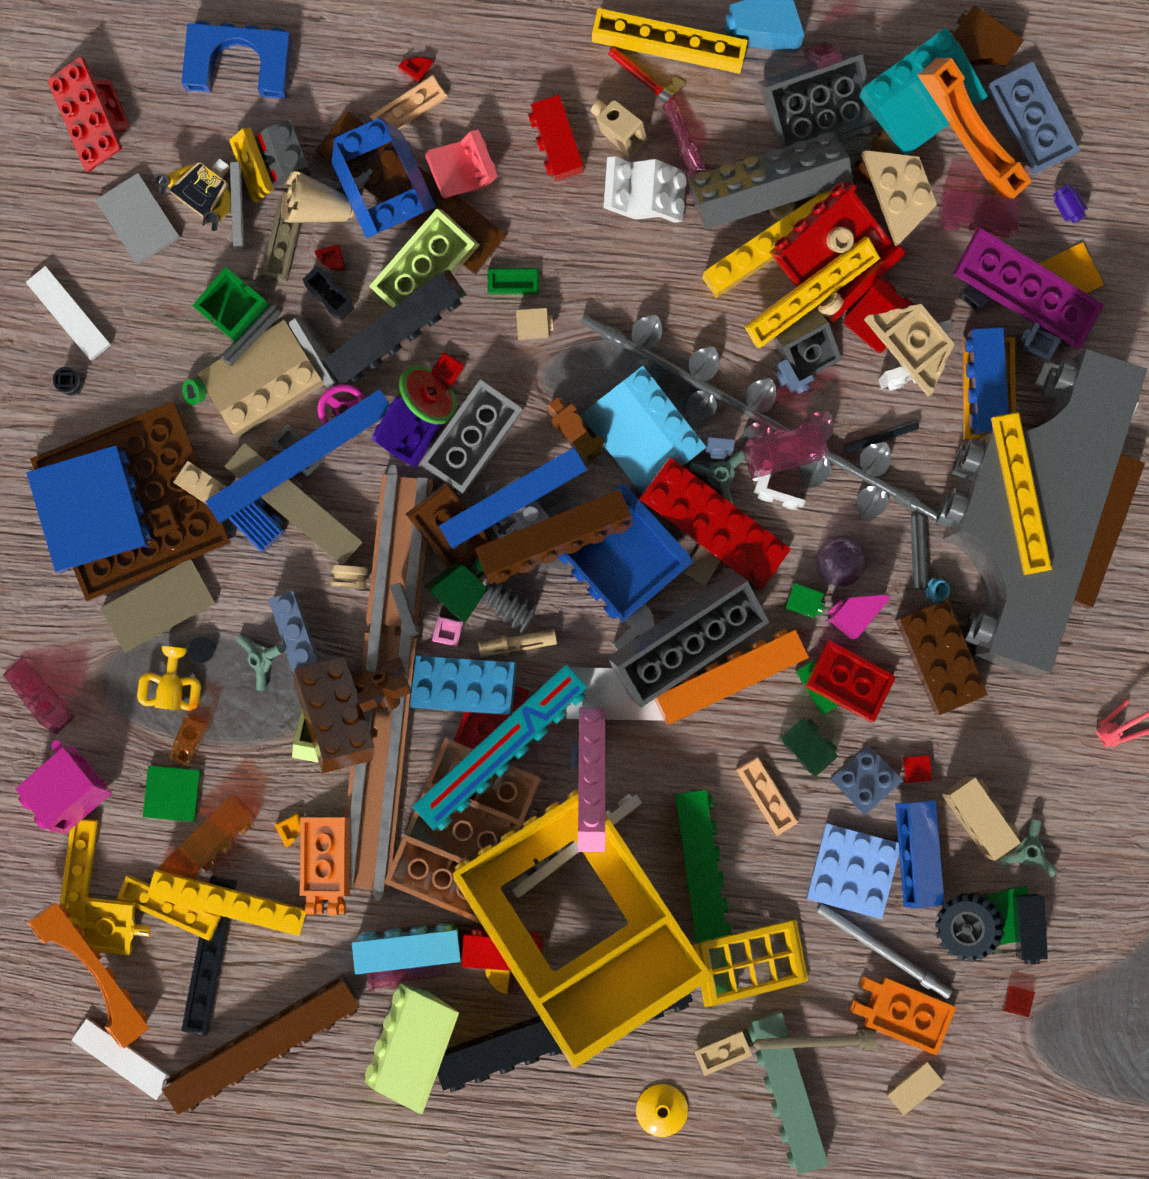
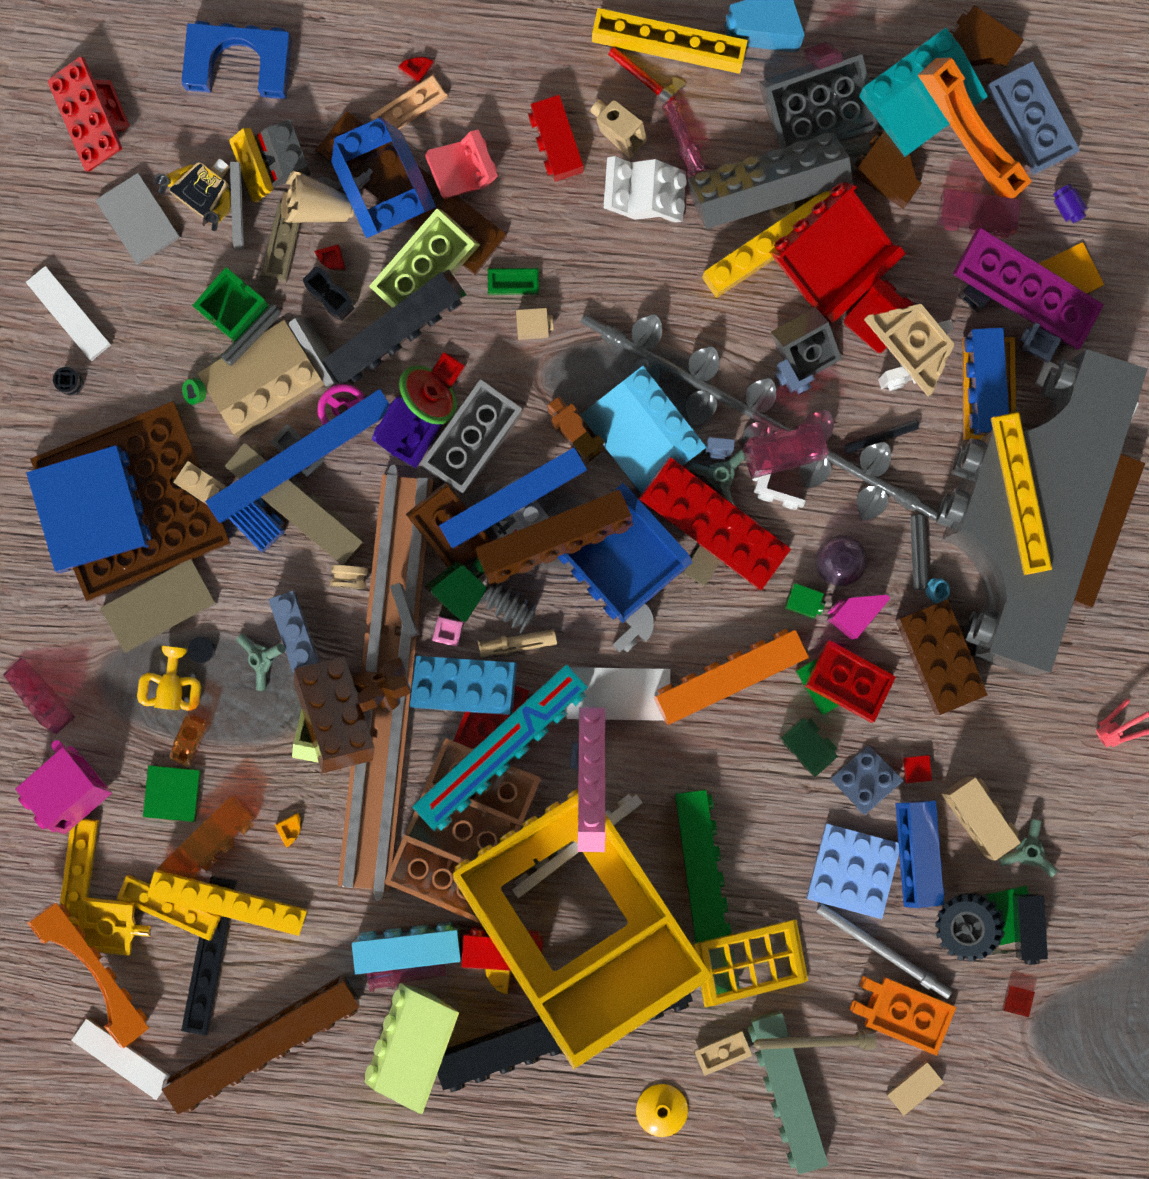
reddish brown tile [145,503,180,537] -> none
orange tile [300,817,350,915] -> none
dark grey brick [607,573,769,708] -> none
light nougat tile [736,756,799,836] -> none
yellow tile [744,237,881,348] -> none
tan tile [817,292,844,317] -> none
tan tile [827,226,854,253] -> none
tan wing [862,150,937,246] -> none

